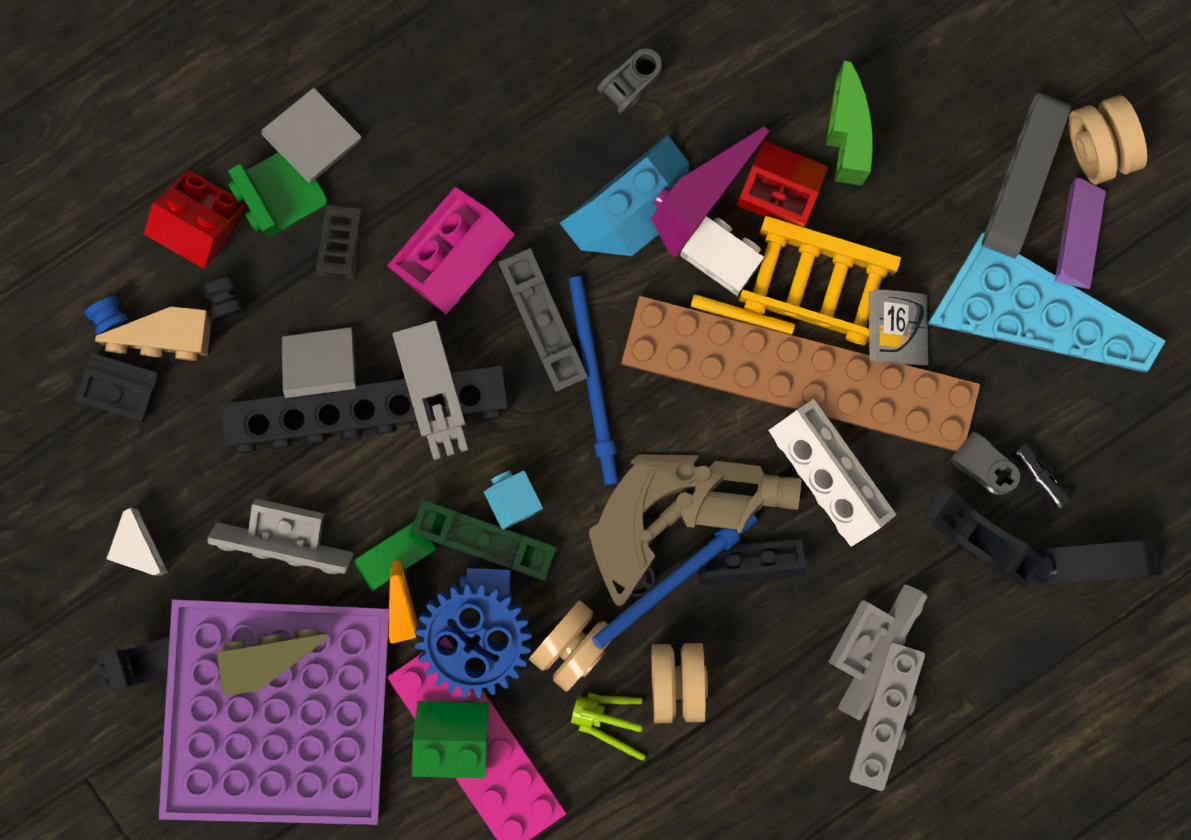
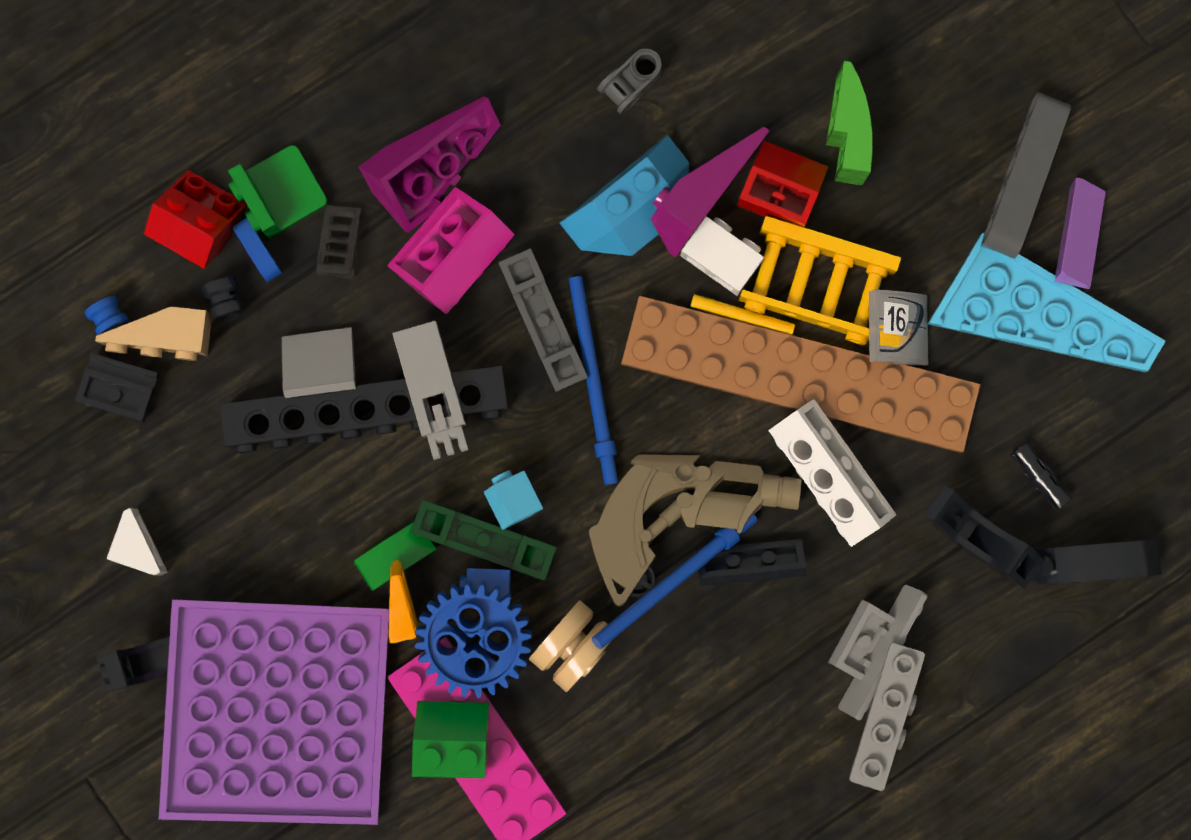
light grey bracket [207,499,353,574] -> none
olive slope [216,627,327,696] -> none
light grey tile [262,88,362,184] -> none
lime plant [571,692,646,761] -> none
tan wheel [651,643,708,723] -> none
dark grey piece [950,432,1020,495] -> none
tan wheel [1069,95,1147,185] -> none
none -> blue beam [232,218,282,283]
none -> magenta wedge [359,96,501,233]

